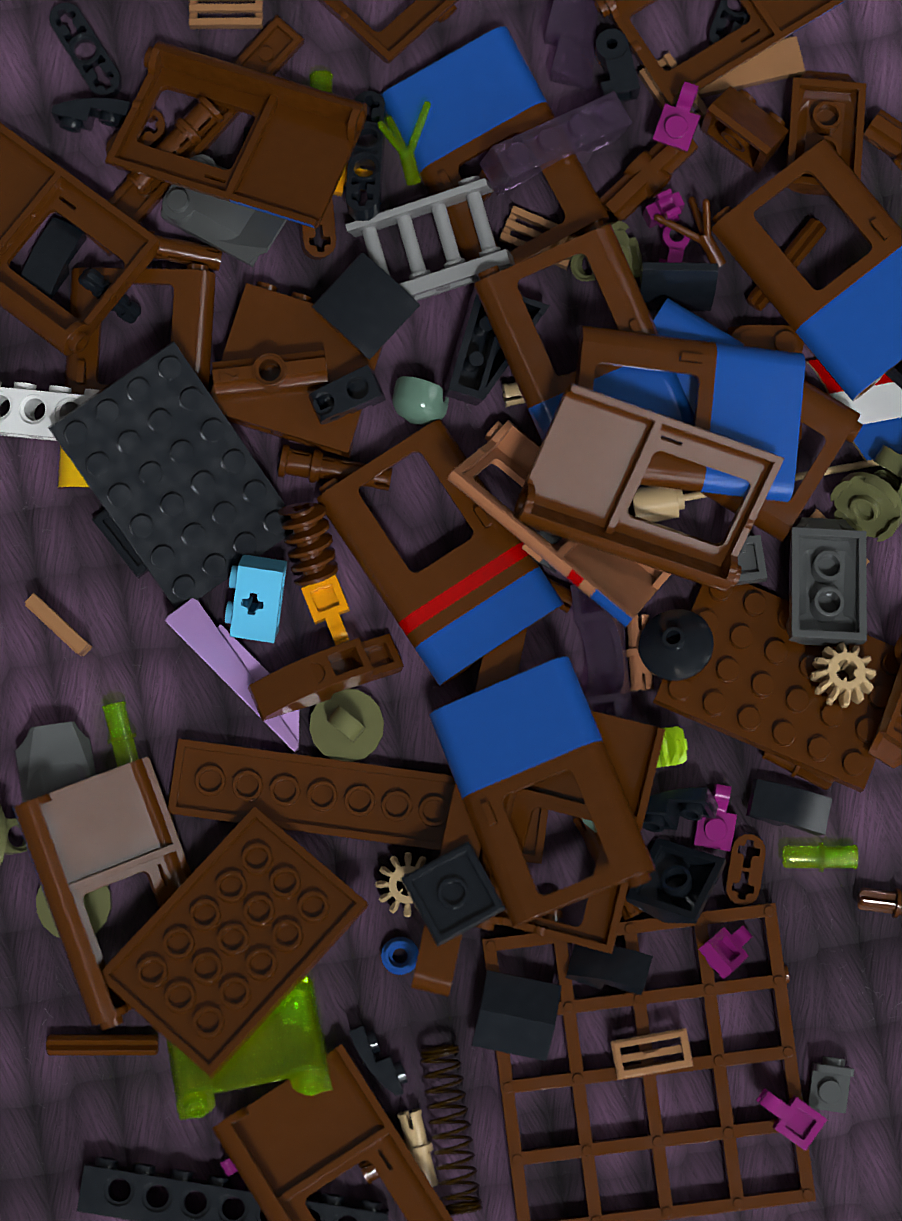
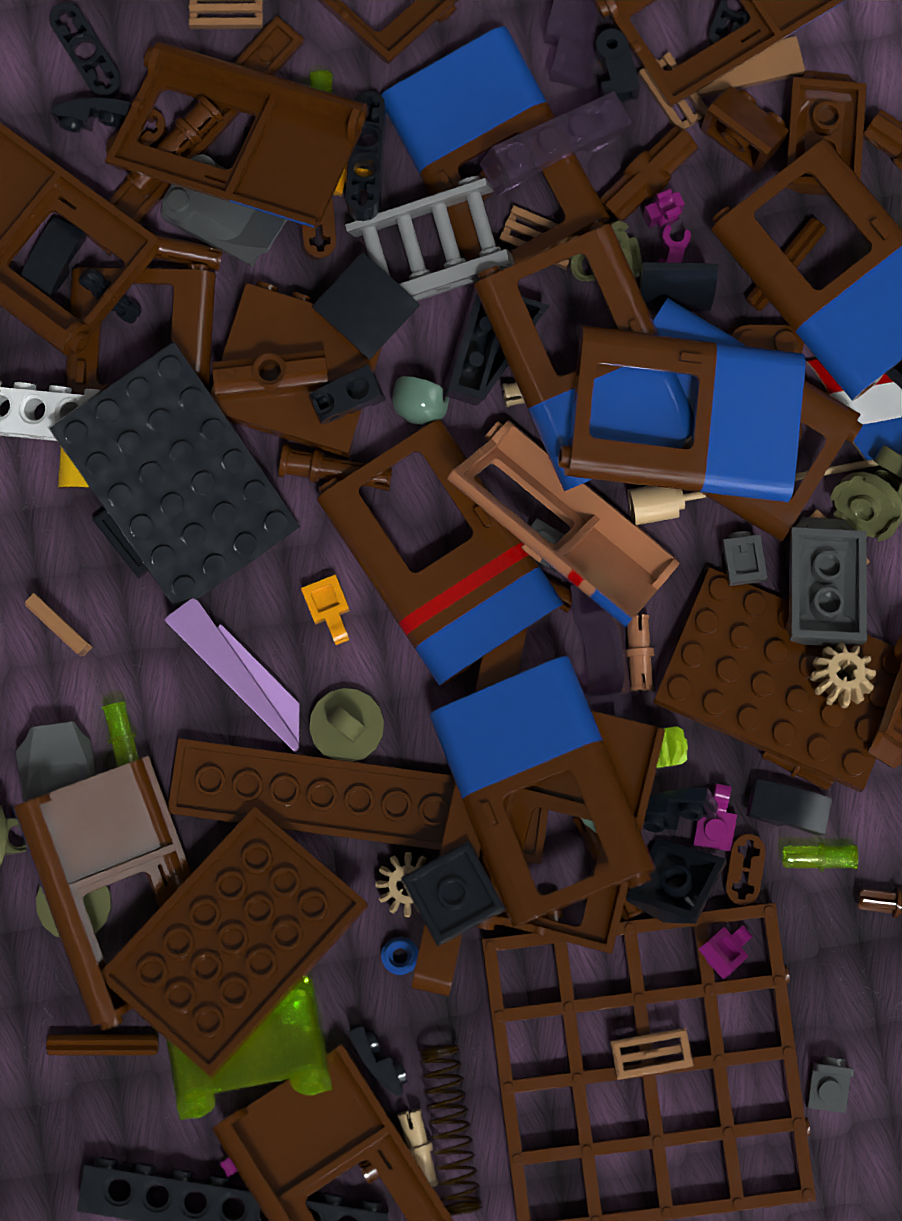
medium azure brick [225,554,287,643] -> none
reddish brown slope [248,634,404,721] -> none
reddish brown piece [278,502,339,586] -> none
clear neon green plant [377,101,431,185] -> none
black slope [471,970,562,1061] -> none
reddish brown piece [514,383,785,592] -> none
black slope [565,944,653,996] -> none
black dish [639,609,714,681] -> none
magenta plate [653,81,700,153] -> none
reddish brown plant [654,197,727,268] -> none
magenta plate [755,1088,828,1151] -> none

